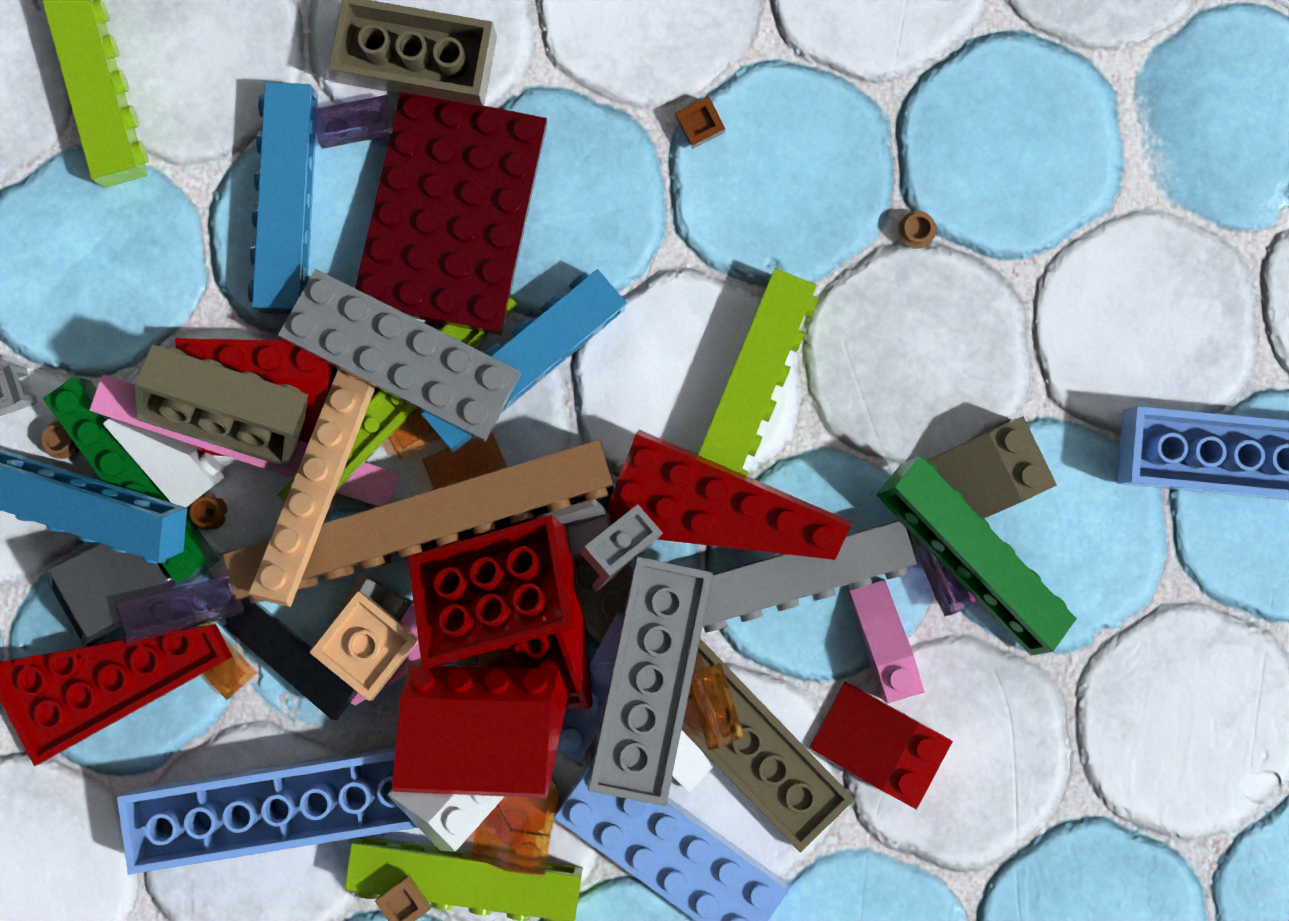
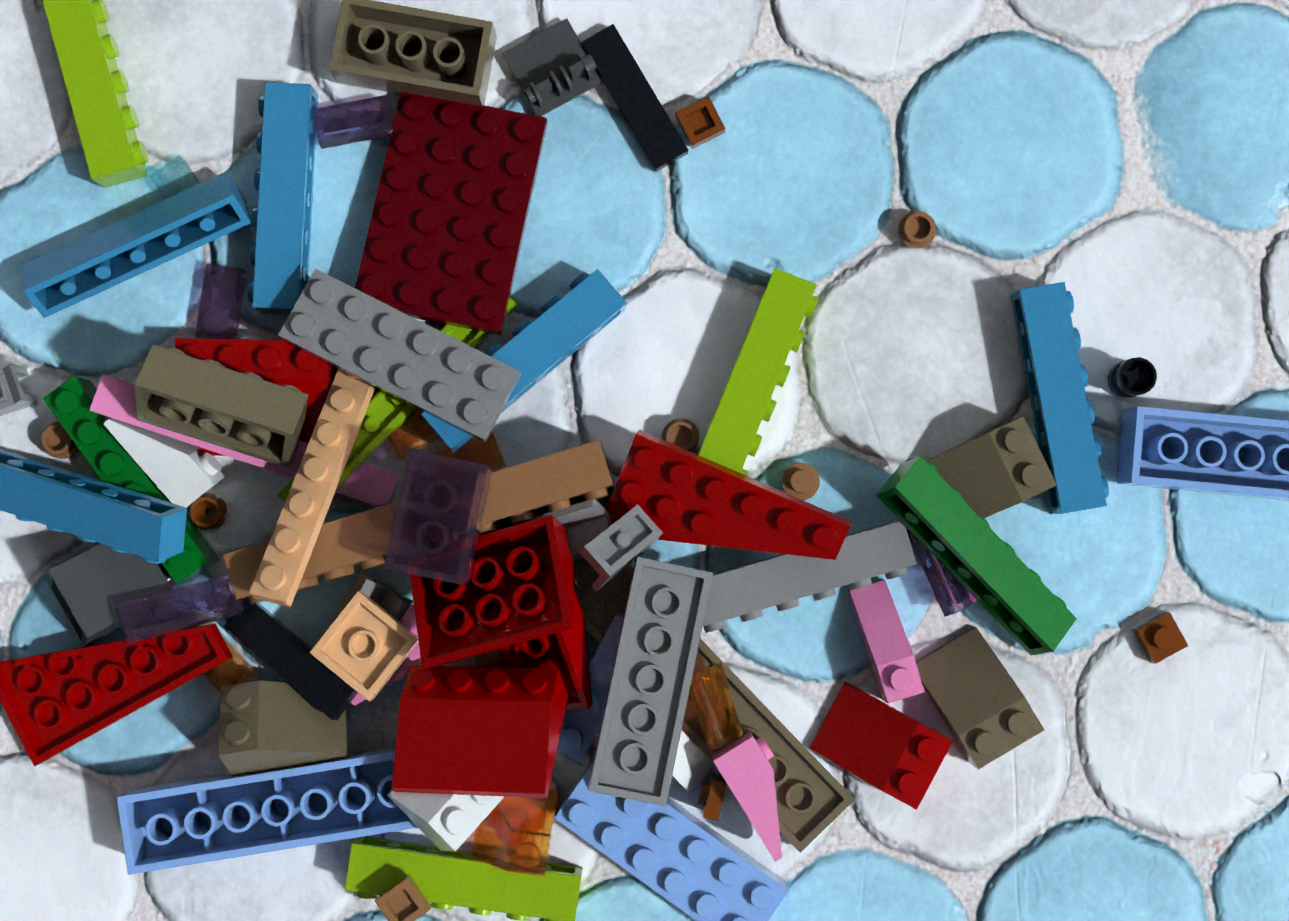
none -> dark azure brick [21,171,251,318]
none -> clear light blue tile [149,155,200,199]
none -> clear purple plate [195,264,247,339]
none -> dark tan slope [218,680,348,777]
none -> clear purple brick [383,449,493,585]
none -> dark grey hinge [502,18,603,117]
none -> black tile [581,24,689,172]
none -> medium nougat plate [662,418,700,452]
none -> dark orange plate [697,773,727,821]
none -> bright pink slope [711,731,782,862]
none -> medium nougat plate [782,463,820,500]
none -> dark tan slope [916,627,1044,770]
none -> dark azure brick [1011,282,1109,514]
none -> black wheel [1107,357,1157,398]
none -> dark orange plate [1132,612,1188,664]

